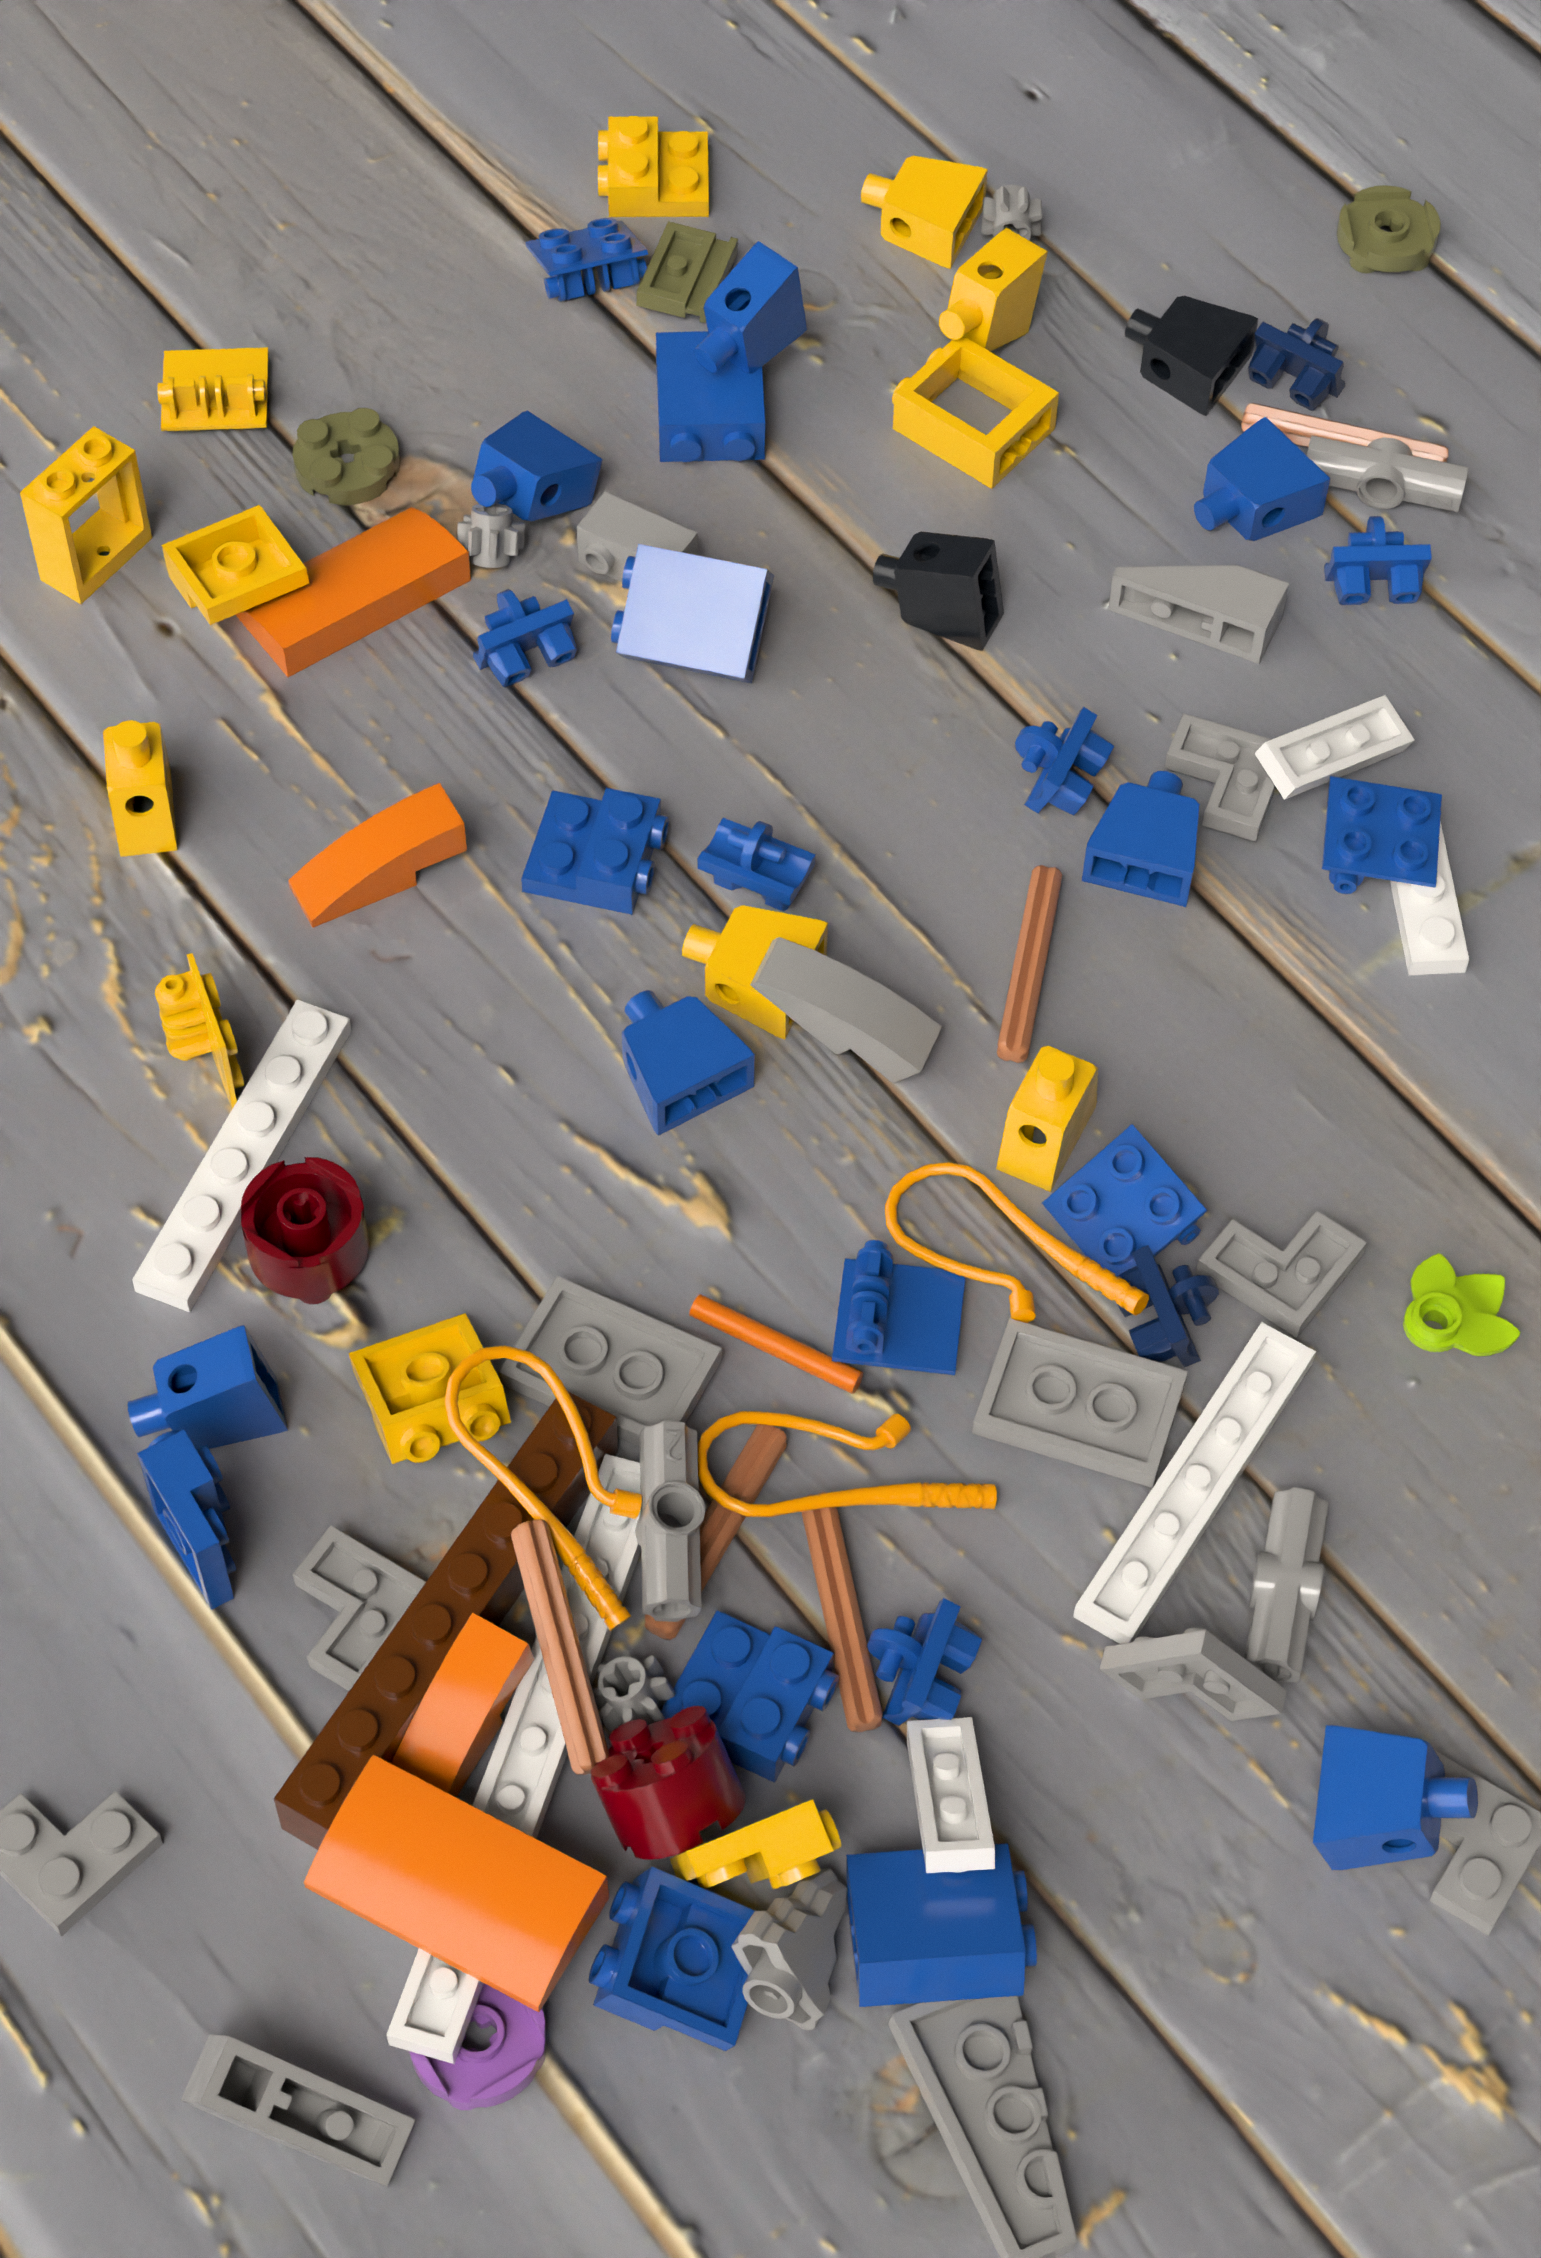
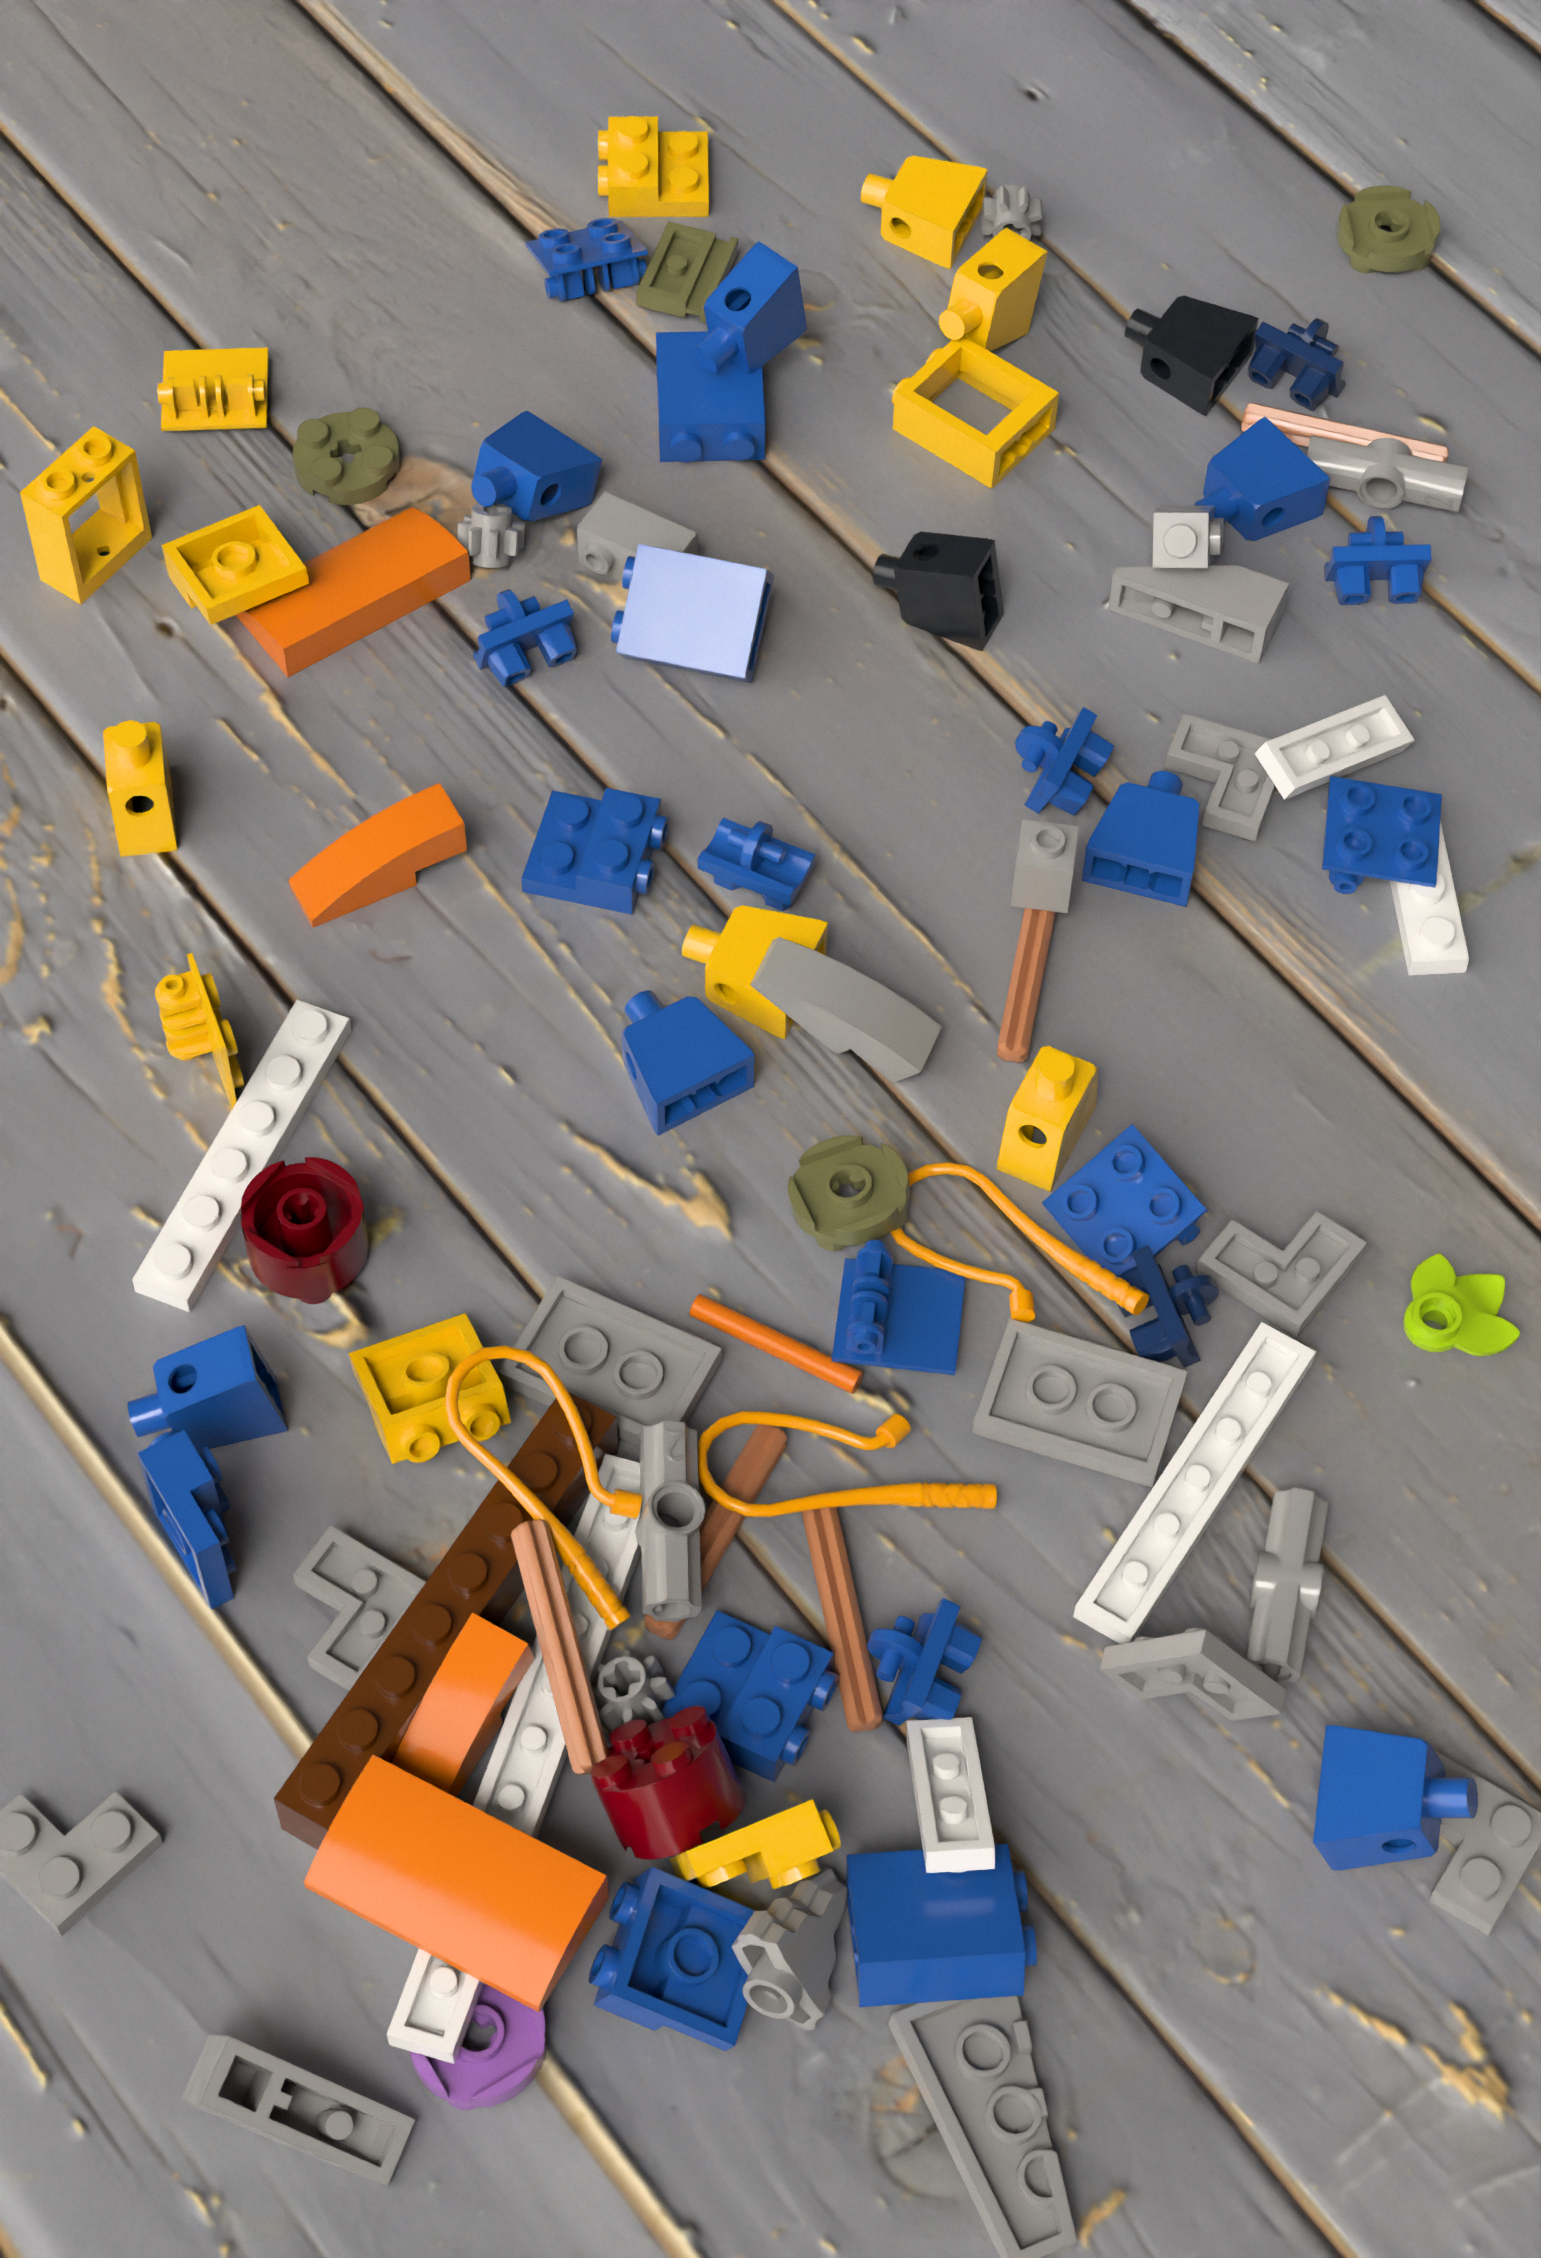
none -> olive plate [788,1135,910,1251]
none -> light grey brick [1011,819,1079,913]
none -> brick [1153,505,1225,568]

